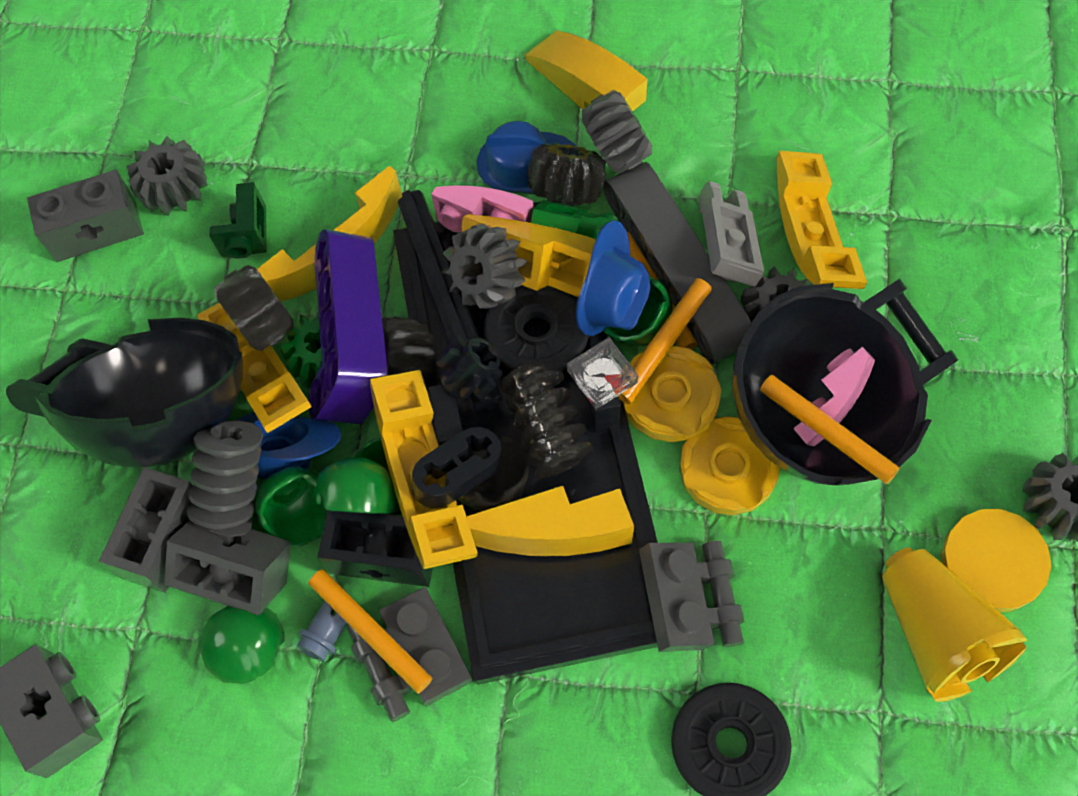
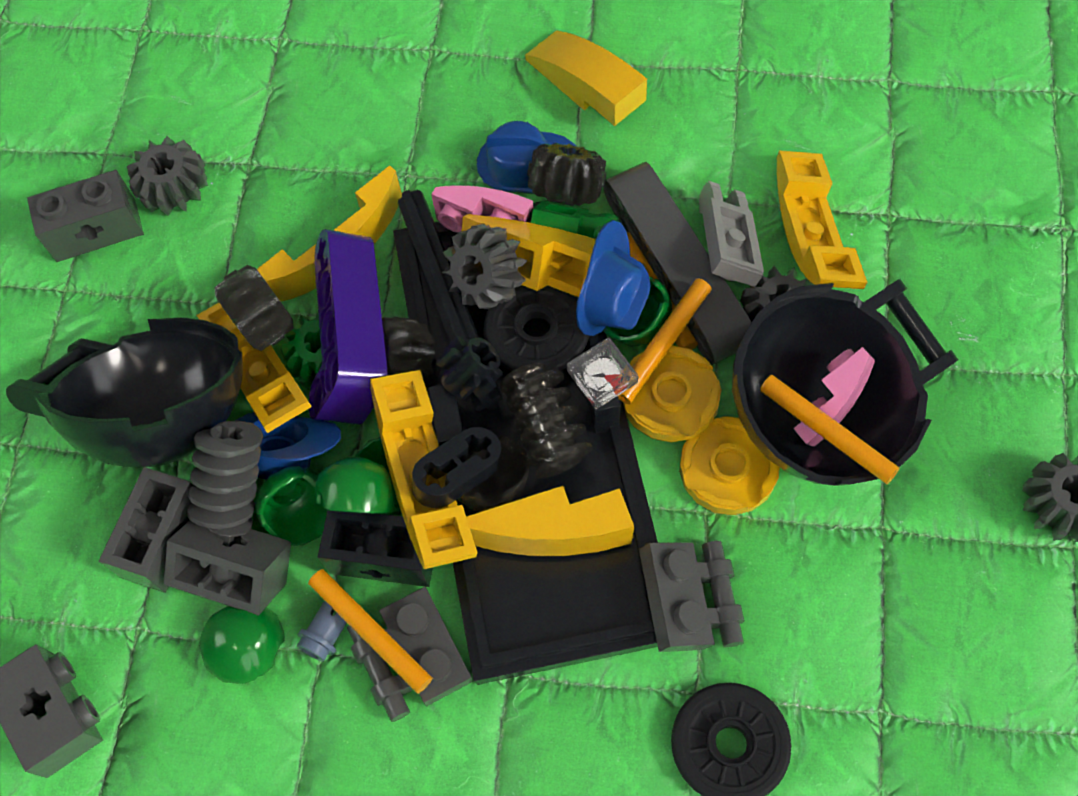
dark green bracket [209,182,267,259] -> none
dark grey gear [582,90,652,174] -> none
yellow cone [882,547,1027,702] -> none
yellow tile [941,509,1052,613] -> none

